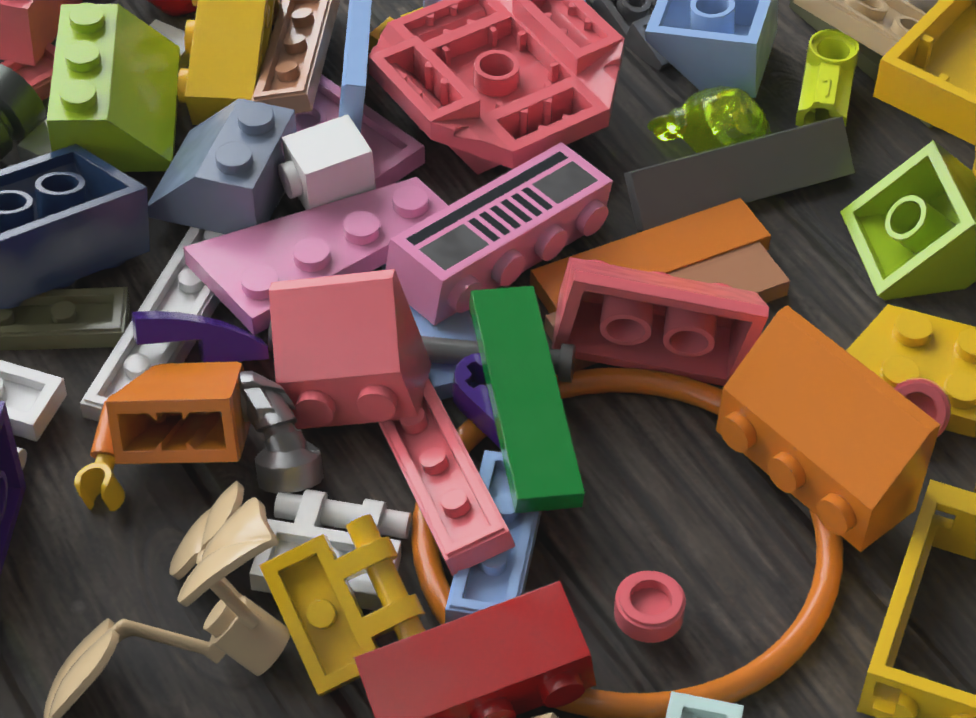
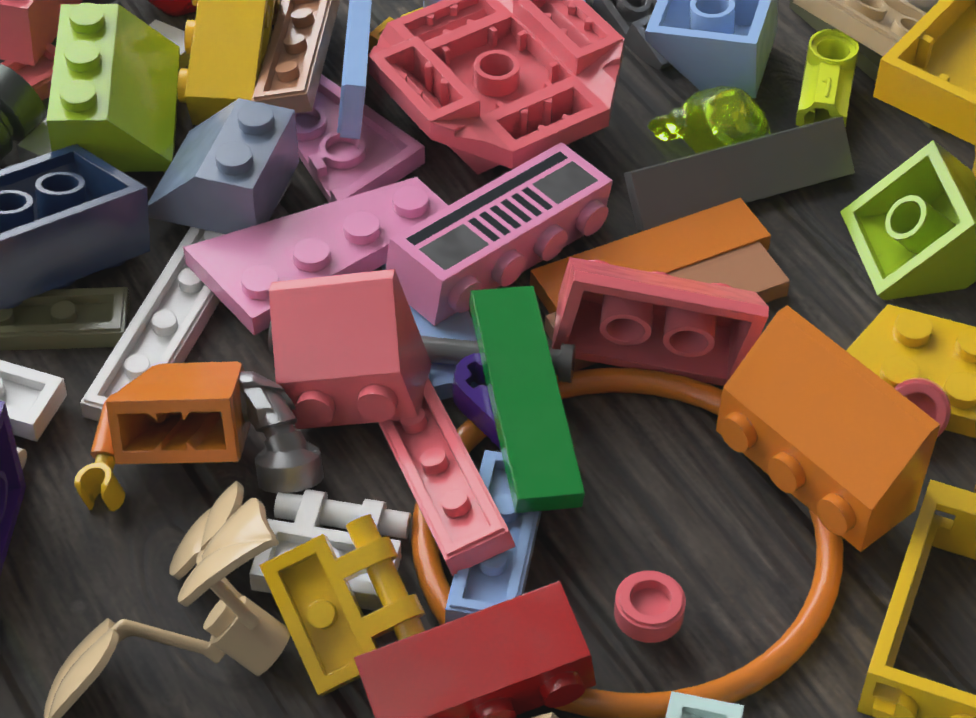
dark purple slope [132,311,269,362] -> none
white brick [278,114,376,210] -> none

